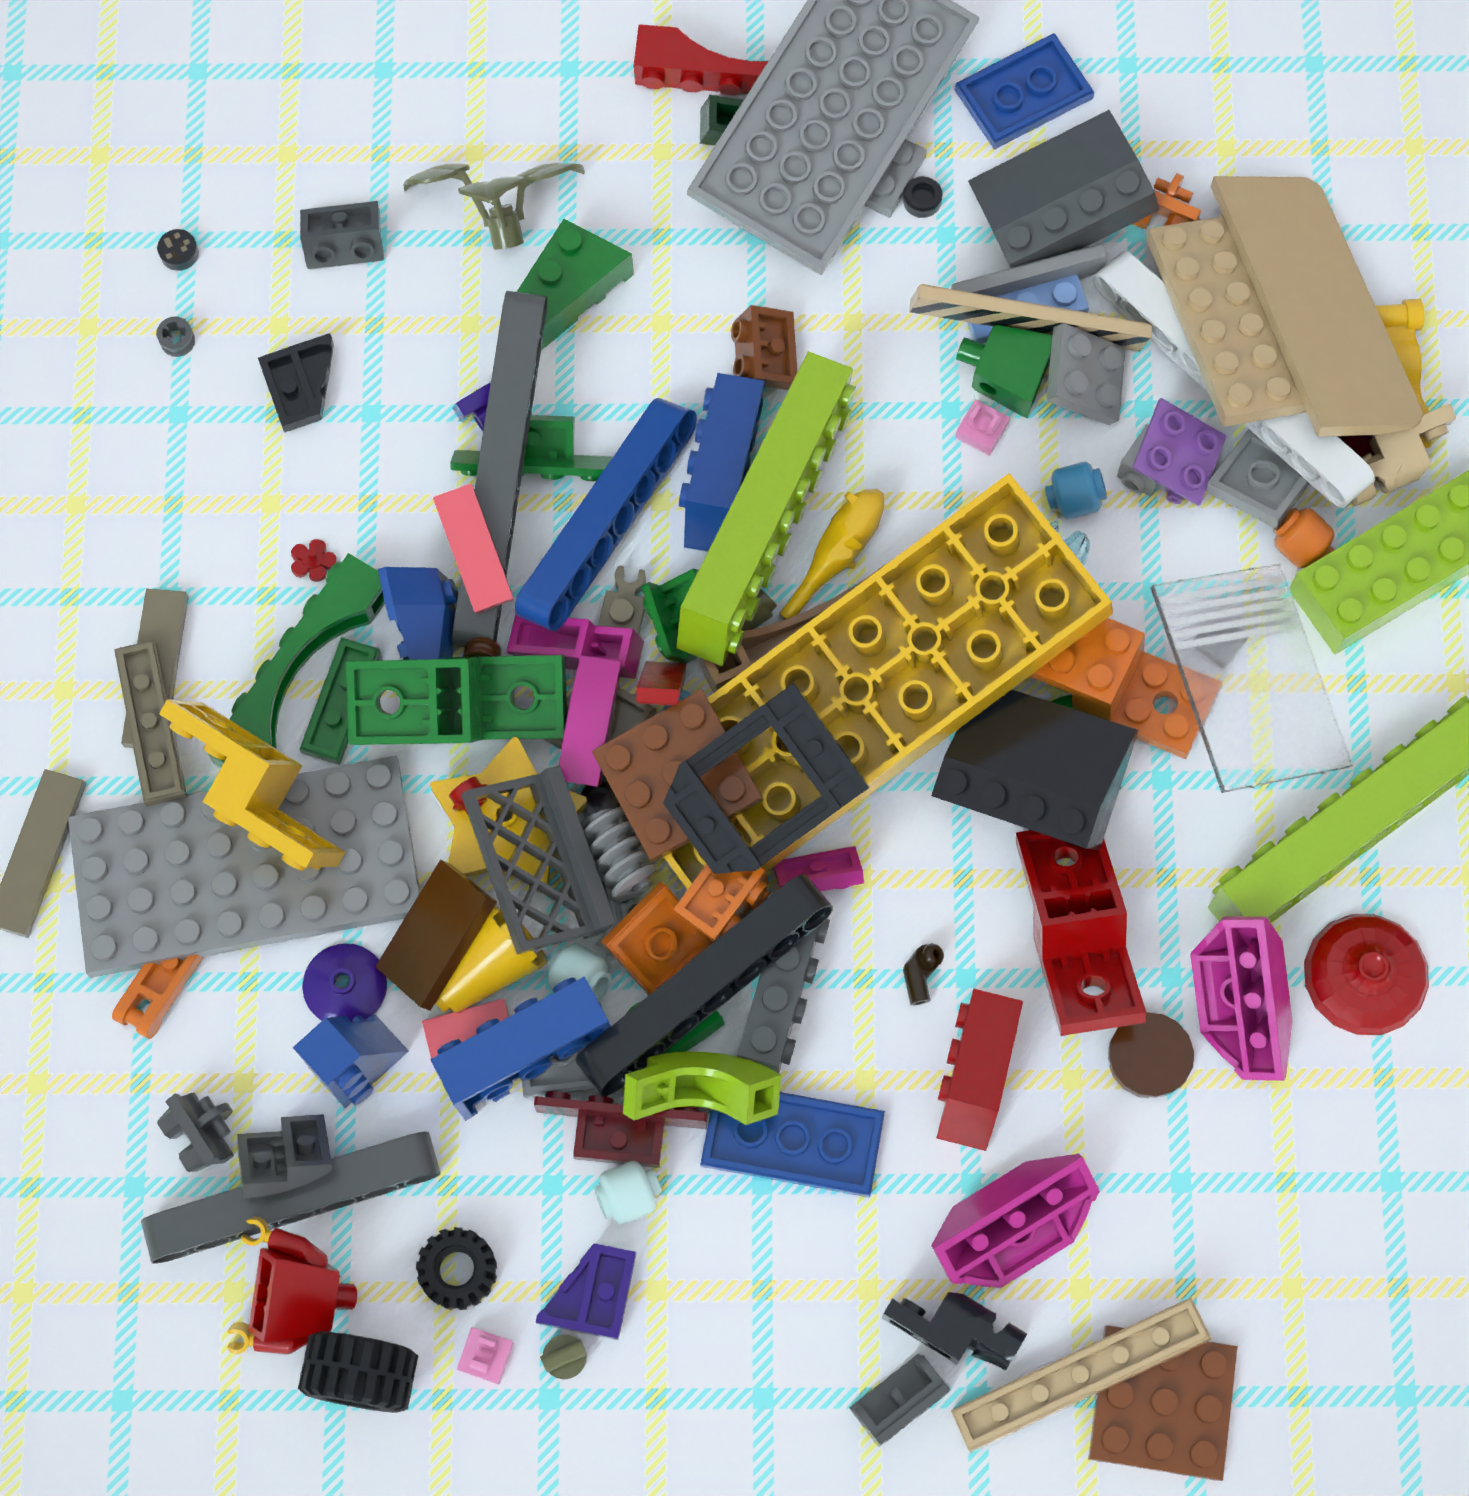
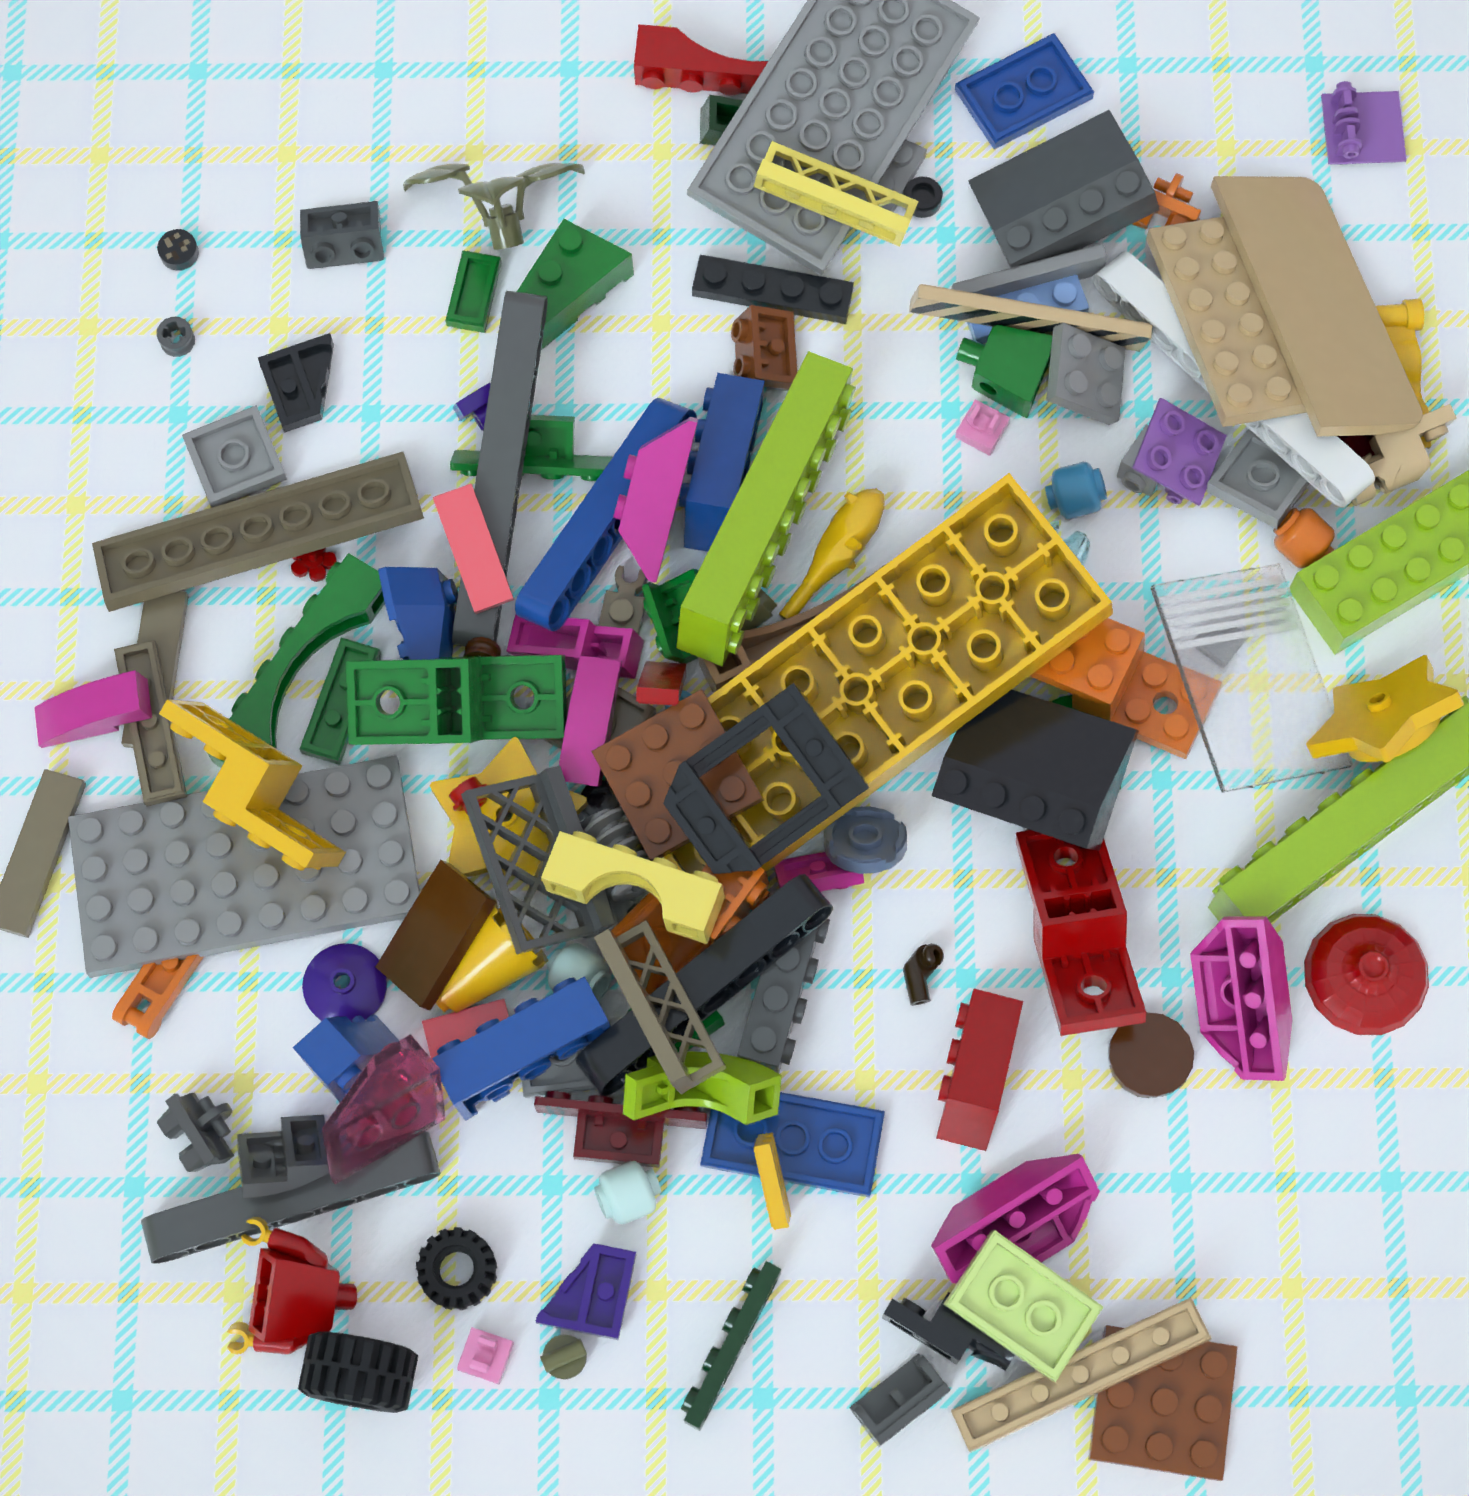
none -> dark pink slope [34,670,152,748]
none -> dark tan plate [92,451,424,612]
none -> light grey plate [181,405,287,508]
none -> clear pink slope [322,1034,446,1185]
none -> green tile [445,250,502,333]
none -> light yellow arch [541,831,725,944]
none -> dark tan fence [594,920,727,1094]
none -> dark pink wedge [613,417,699,583]
none -> dark green plate [680,1261,782,1431]
none -> black plate [692,254,854,324]
none -> light yellow fence [753,141,918,247]
none -> yellow tile [753,1132,792,1230]
none -> sand blue tile [824,806,907,874]
none -> yellowish green tile [943,1230,1104,1382]
none -> yellow plate [1306,655,1464,763]
none -> medium lavender hinge [1321,81,1407,165]

